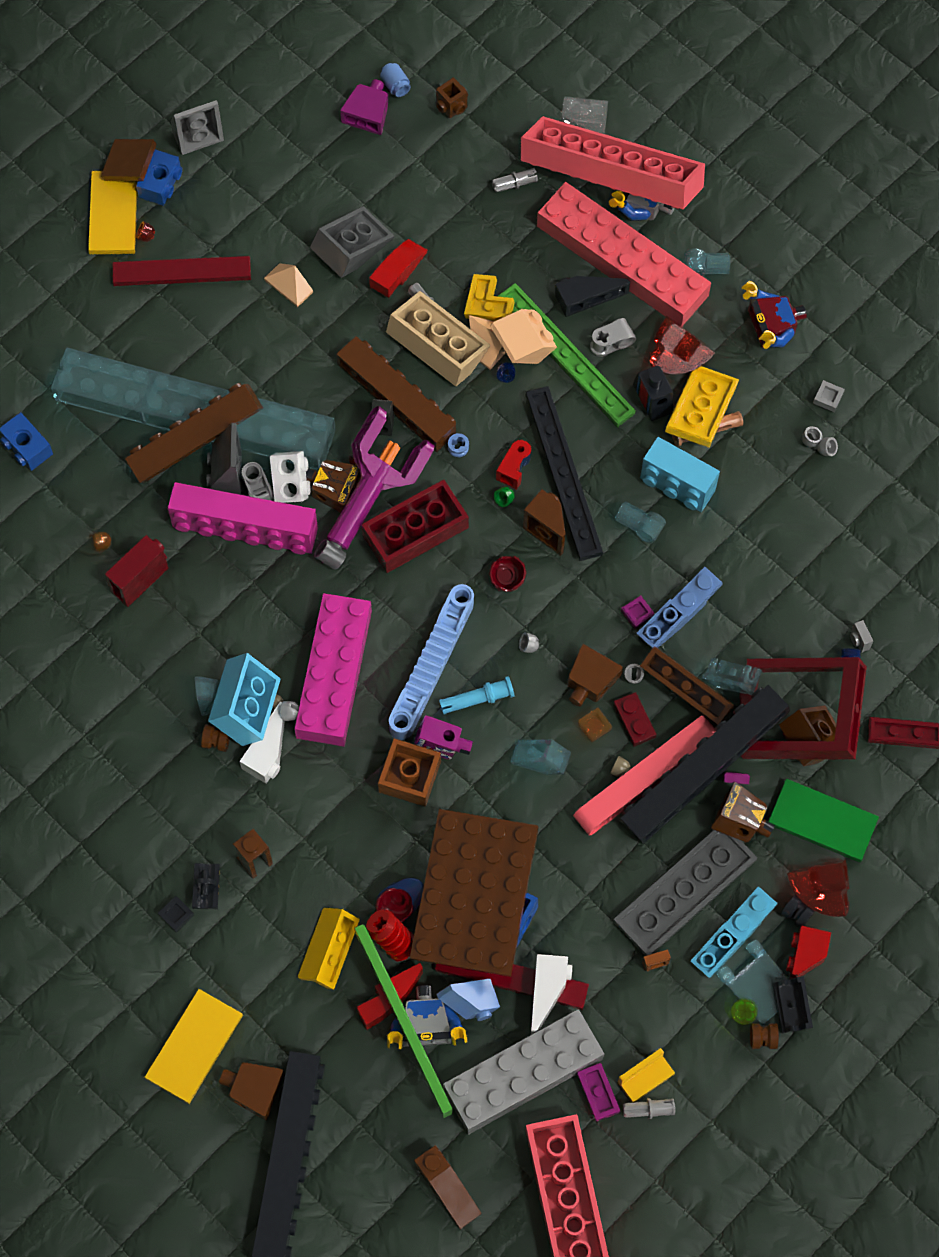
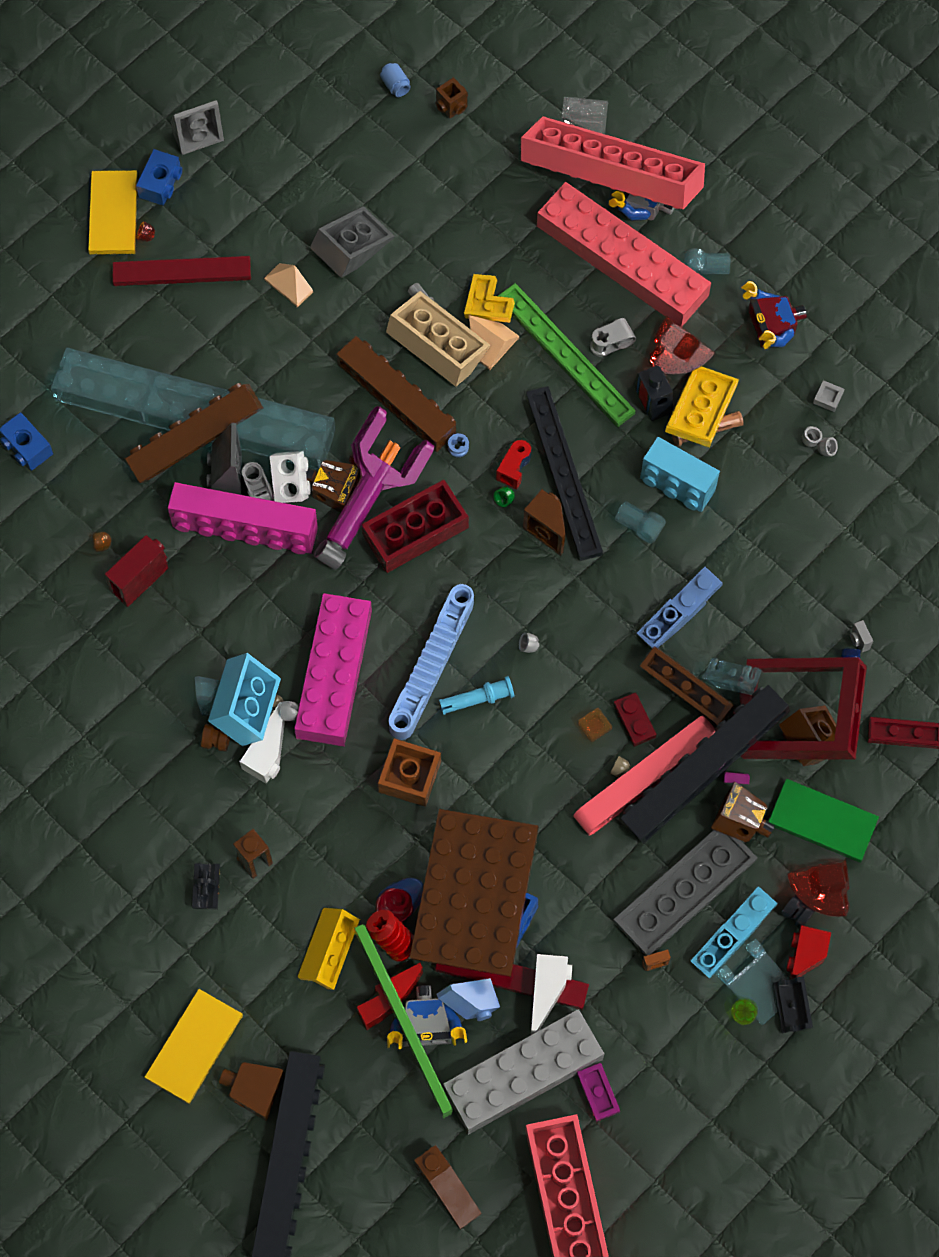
reddish brown tile [101,139,157,181] -> none
black plate [158,896,194,933] -> none
magenta torso [341,79,388,135] -> none
red slope [369,239,427,298] -> none
pearl dark grey leg [372,399,395,436] -> none
magenta torso [414,715,473,759] -> none
dark red hair [489,556,526,592] -> none
light nougat slope [490,309,557,364] -> none
light grey axle [492,168,538,192] -> none
clear blue hinge [497,362,516,383] -> none
clear light blue slope [510,739,571,775] -> none
black slope [555,276,630,317] -> none
reddish brown torso [567,644,623,707] -> none
yellow panel [618,1048,675,1103] -> none
magenta tile [621,595,655,629] -> none
light grey axle [623,1098,675,1119] -> none
light grey hinge [624,664,644,684] -> none
reddish brown wheel [750,1023,779,1049] -> none

